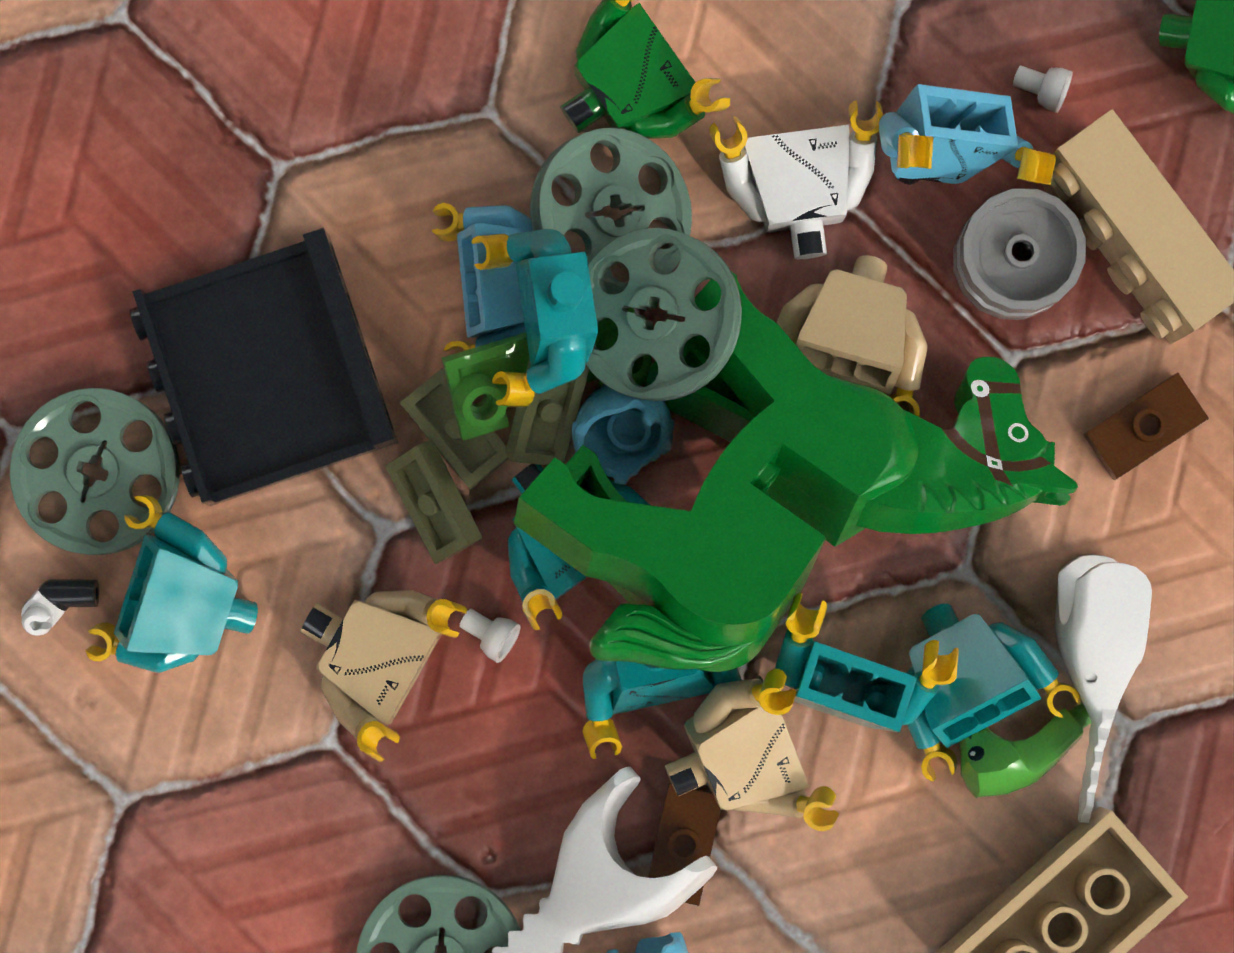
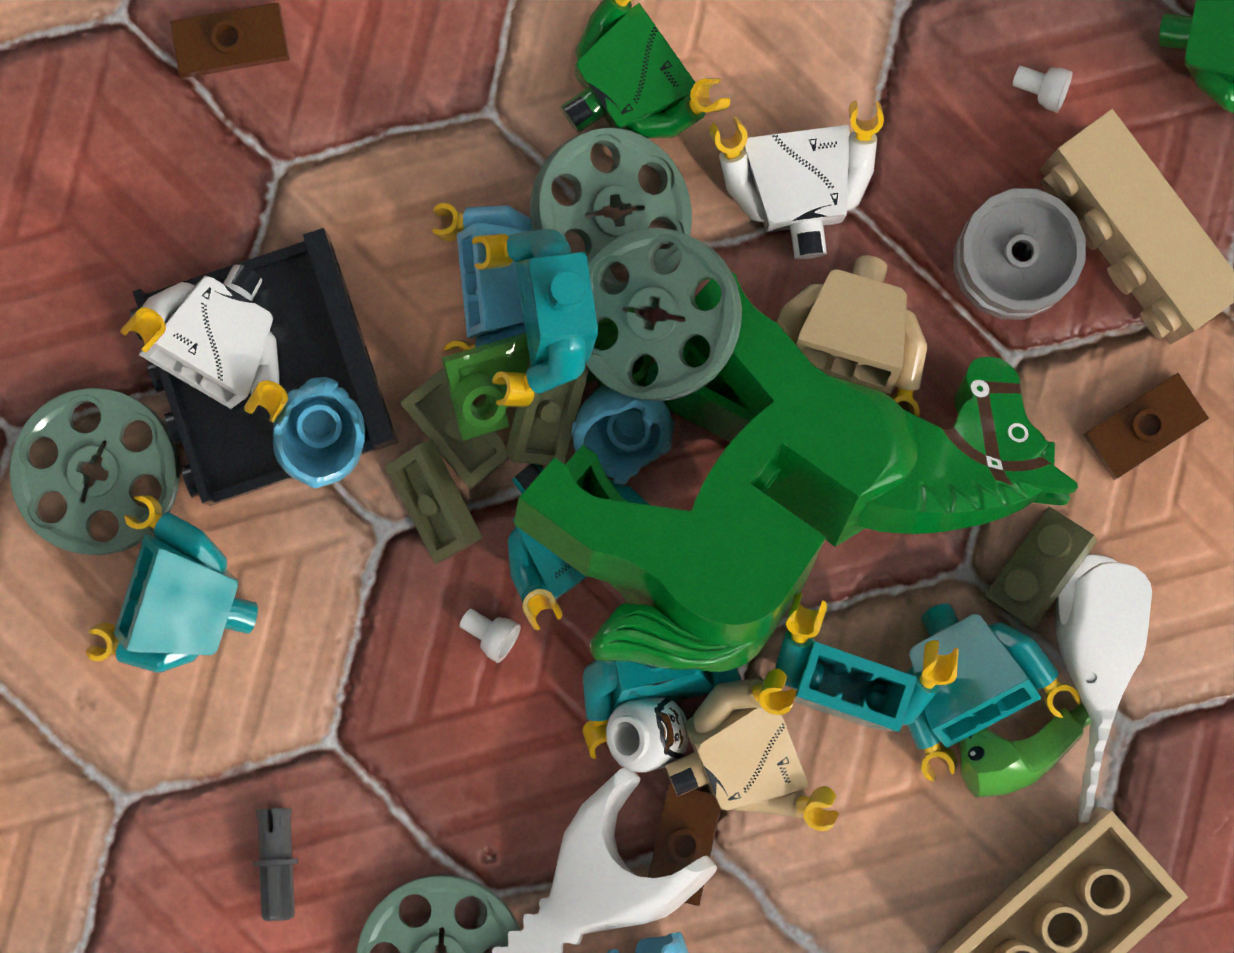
arm [21,579,99,636] -> none
tan torso [300,590,467,762] -> none
medium azure torso [879,84,1056,185] -> none
none -> white torso [120,265,288,422]
none -> reddish brown plate [170,2,290,79]
none -> dark grey axle [254,808,299,921]
none -> medium azure hair [273,377,365,488]
none -> white head [606,698,689,772]
none -> olive plate [984,506,1097,631]

